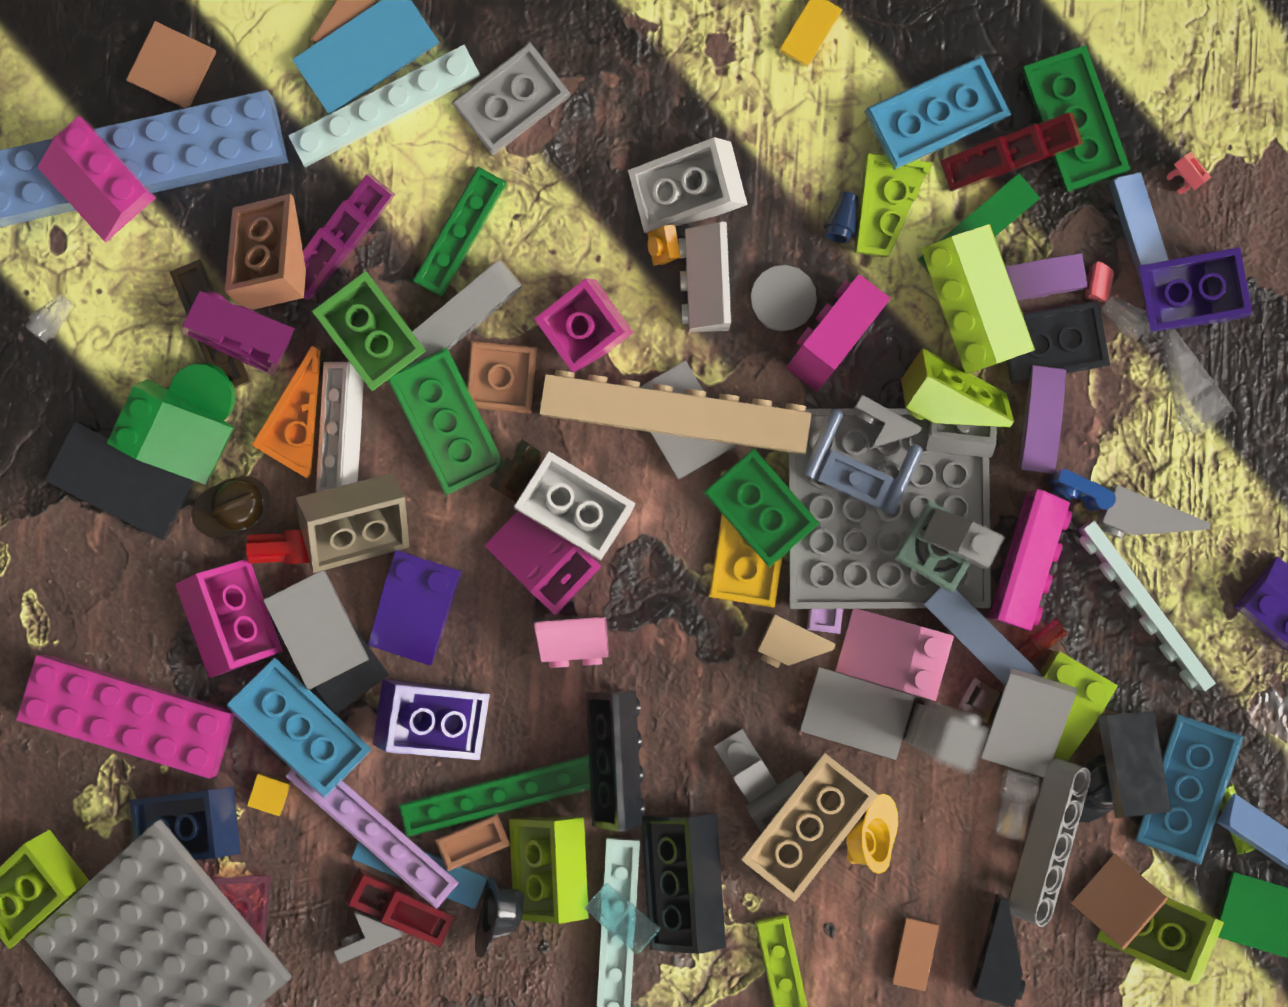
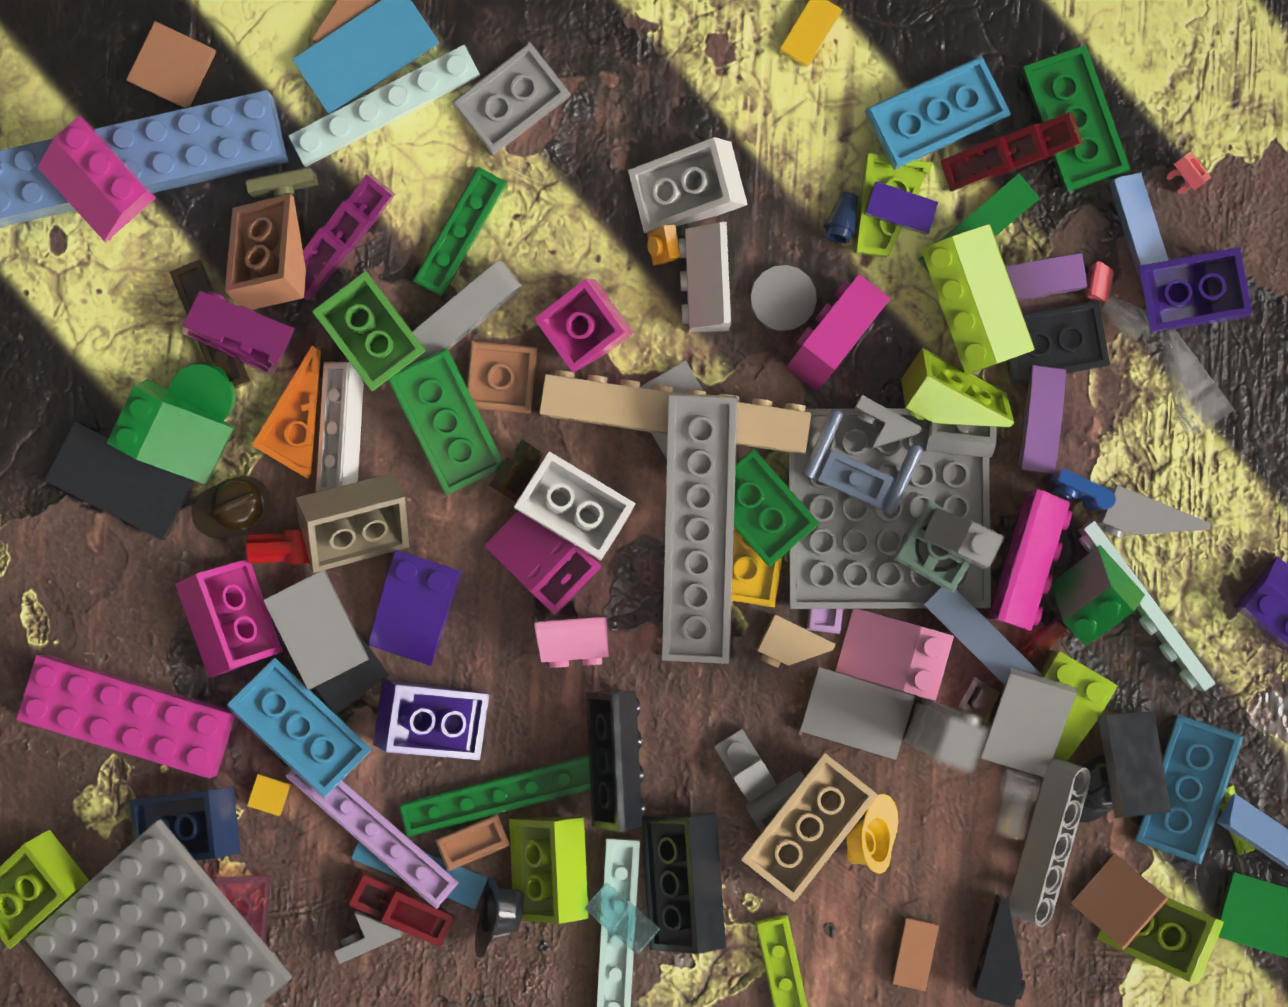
clear cone [25,293,74,343] -> none
none -> olive plate [246,167,318,198]
none -> light grey plate [662,394,738,664]
none -> dark purple tile [864,181,938,235]
none -> green slope [1051,545,1145,646]

